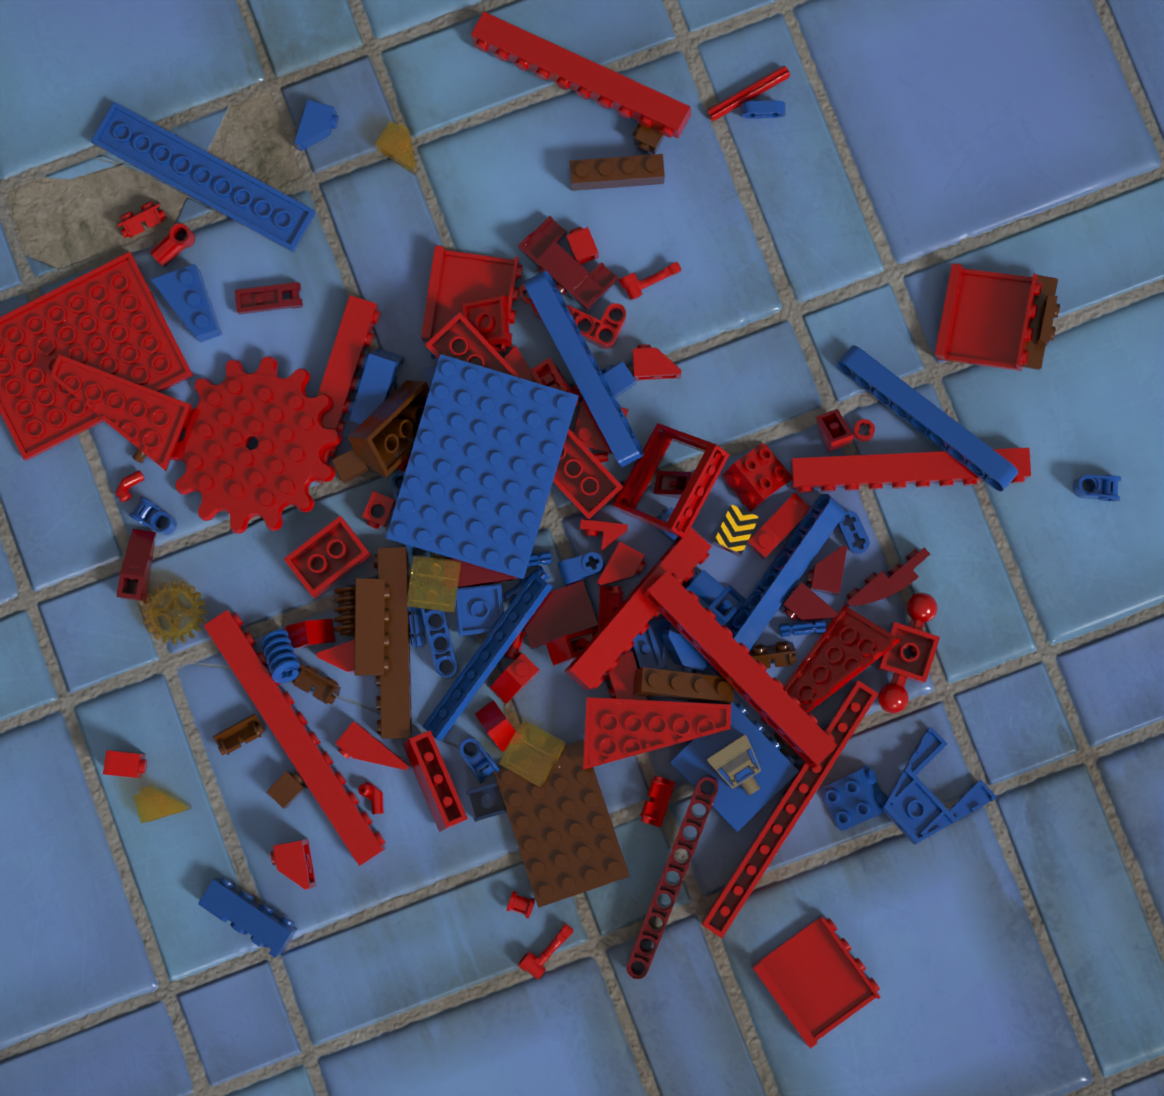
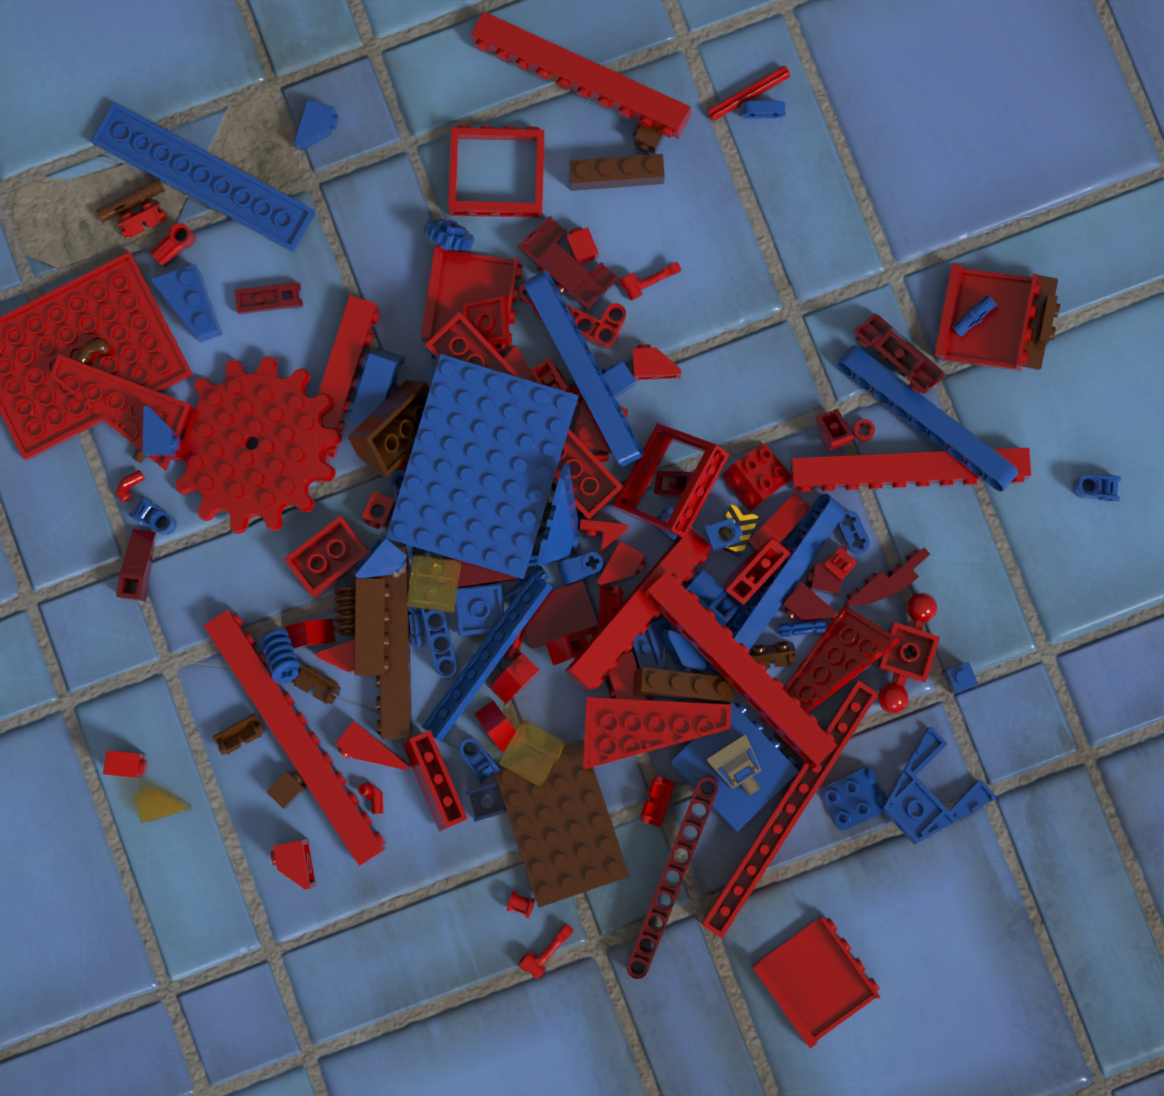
clear yellow gear [142,580,207,645] -> none
blue wedge [198,877,298,958] -> none
reddish brown brick [331,449,370,484] -> none
clear yellow slope [375,121,418,175] -> none
none -> reddish brown arm [76,338,110,364]
none -> reddish brown pin [96,178,165,223]
none -> blue slope [143,406,180,456]
none -> blue slope [351,535,407,578]
none -> blue gear [423,219,475,251]
none -> red window [448,125,545,218]
none -> blue wedge [537,463,580,565]
none -> blue brick [704,518,743,552]
none -> red slope [725,537,791,605]
none -> red tile [823,547,858,581]
none -> dark red bracket [853,313,947,394]
none -> blue brick [943,662,978,694]
none -> blue pin [952,294,997,337]

